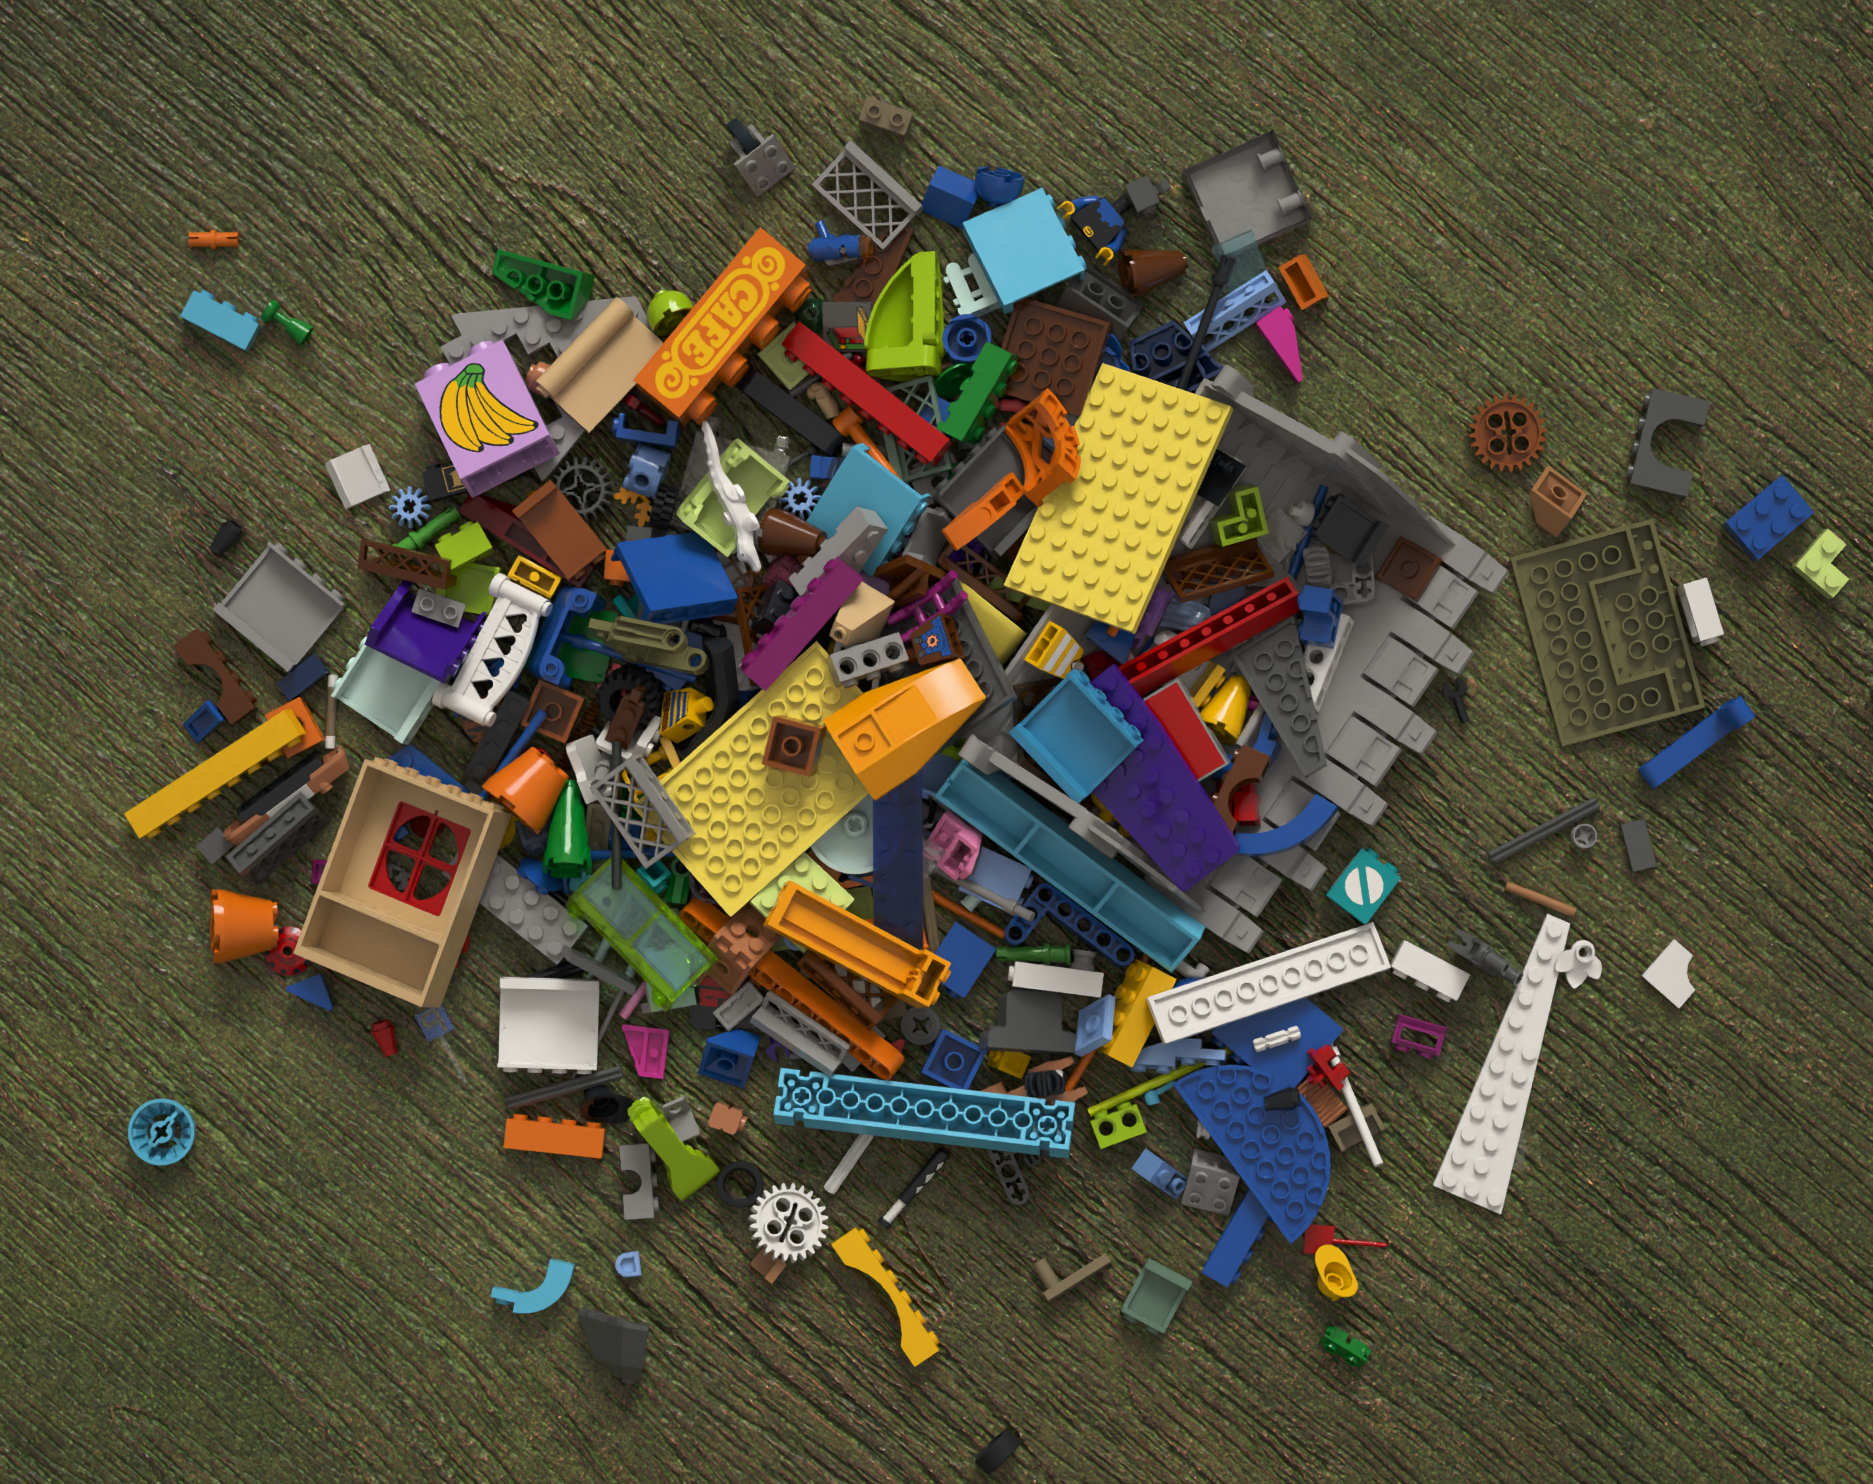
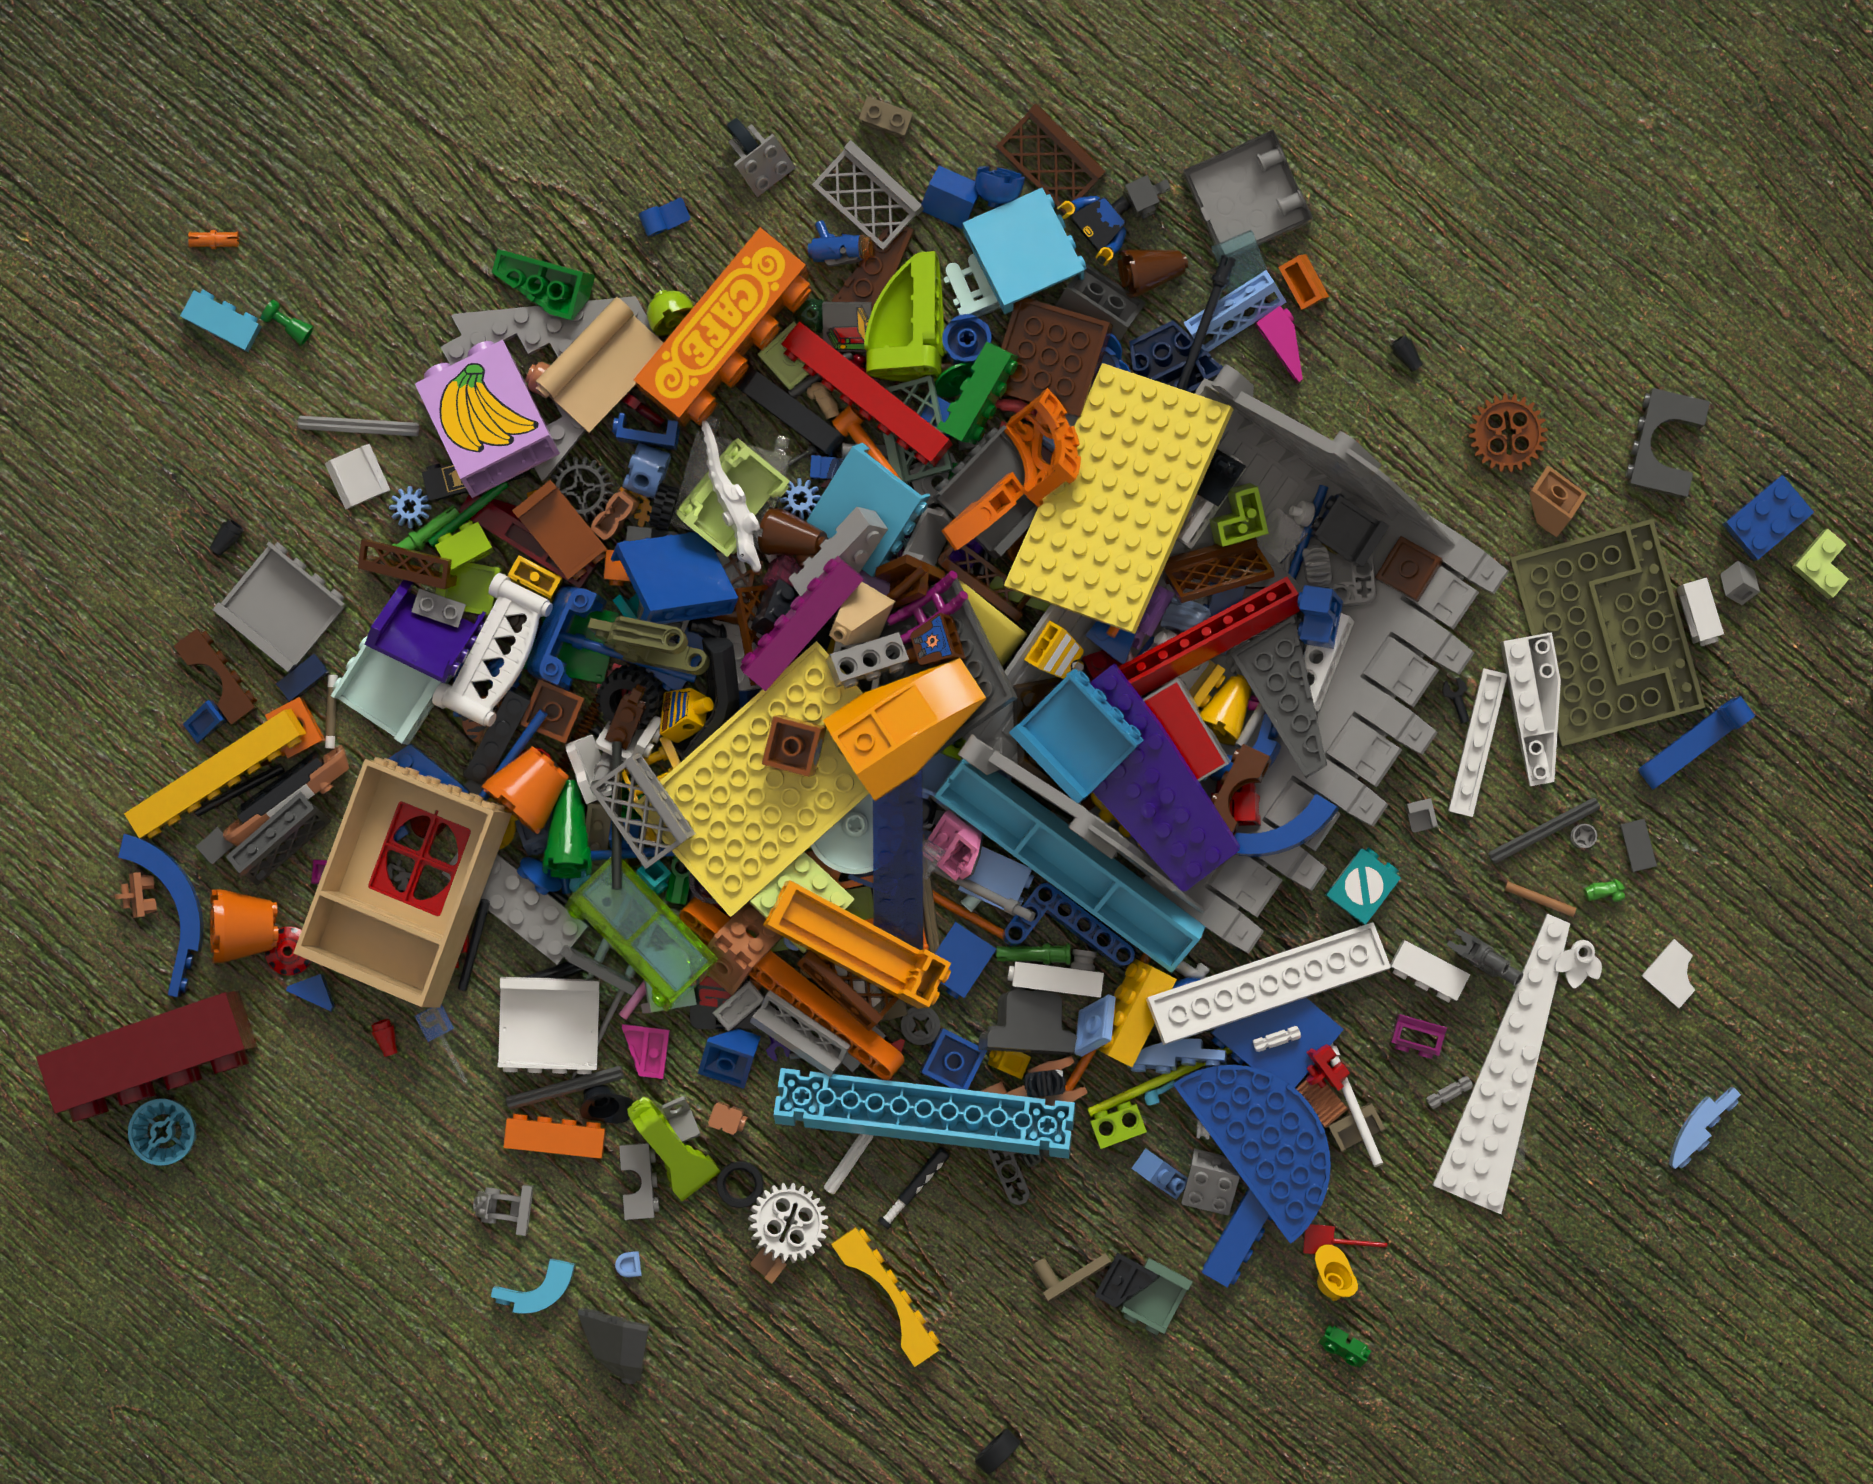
black cone [1264,1086,1302,1111] -> none
none -> dark red brick [36,991,258,1122]
none -> nougat hips [115,872,157,918]
none -> blue arch [118,834,204,997]
none -> black bar [194,763,285,817]
none -> light grey axle [298,416,419,436]
none -> green bar [428,481,509,548]
none -> black bar [458,899,490,991]
none -> light grey tile [473,1184,534,1236]
none -> nougat brick [591,490,640,540]
none -> blue panel [638,197,690,237]
none -> reddish brown fence [996,103,1107,214]
none -> black wing [1095,1252,1160,1308]
none -> black cone [1390,334,1423,372]
none -> light grey panel [1405,798,1438,833]
none -> light grey axle [1426,1076,1473,1109]
none -> white plate [1448,668,1507,817]
none -> white wedge [1500,632,1561,786]
none -> bright green arm [1583,878,1625,902]
none -> light blue slope [1669,1087,1741,1169]
none -> light grey panel [1721,561,1760,605]

